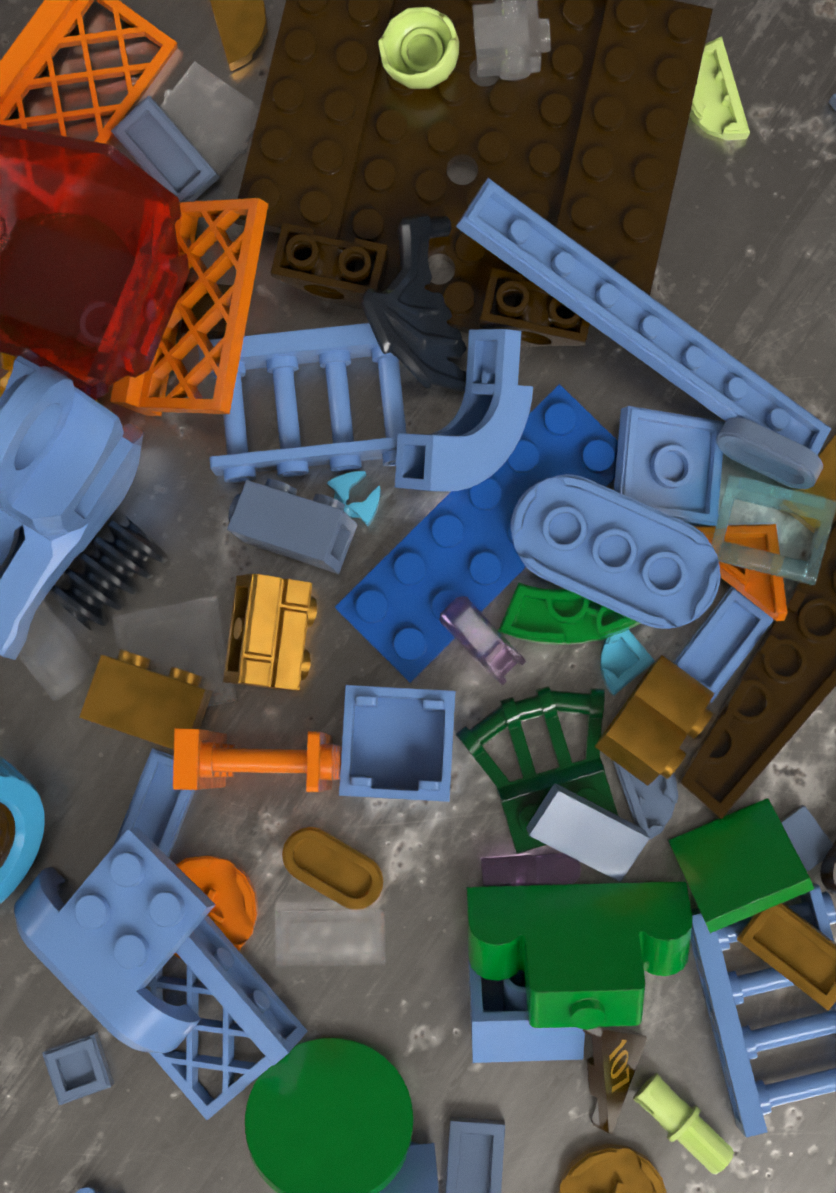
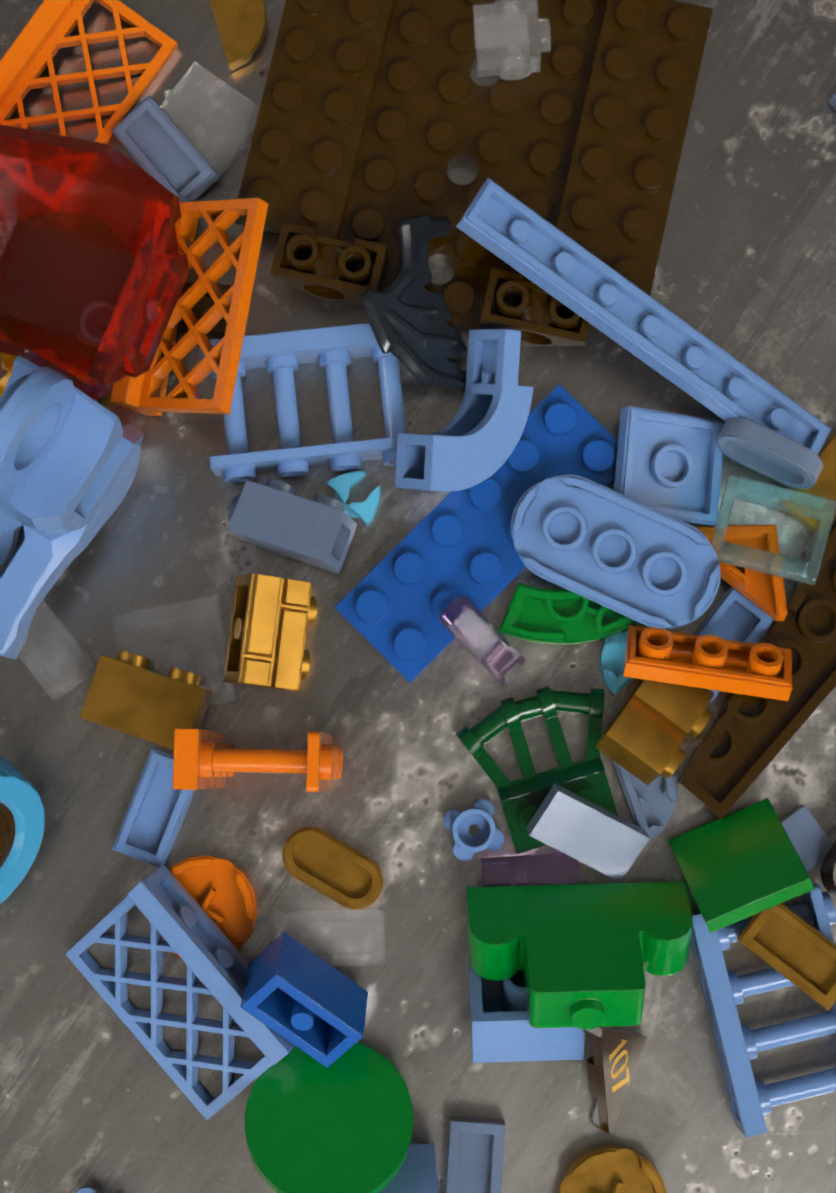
medium blue piece [14,827,216,1053] -> none
sand blue tile [42,1031,115,1105] -> none
black piece [50,515,169,631] -> none
medium blue container [339,685,456,802] -> none
yellowish green hair [378,7,459,89] -> none
yellowish green axle [633,1073,734,1174] -> none
yellowish green tile [690,36,750,140] -> none
none -> blue brick [240,932,368,1068]
none -> medium blue plate [443,799,504,861]
none -> orange tile [623,625,792,701]

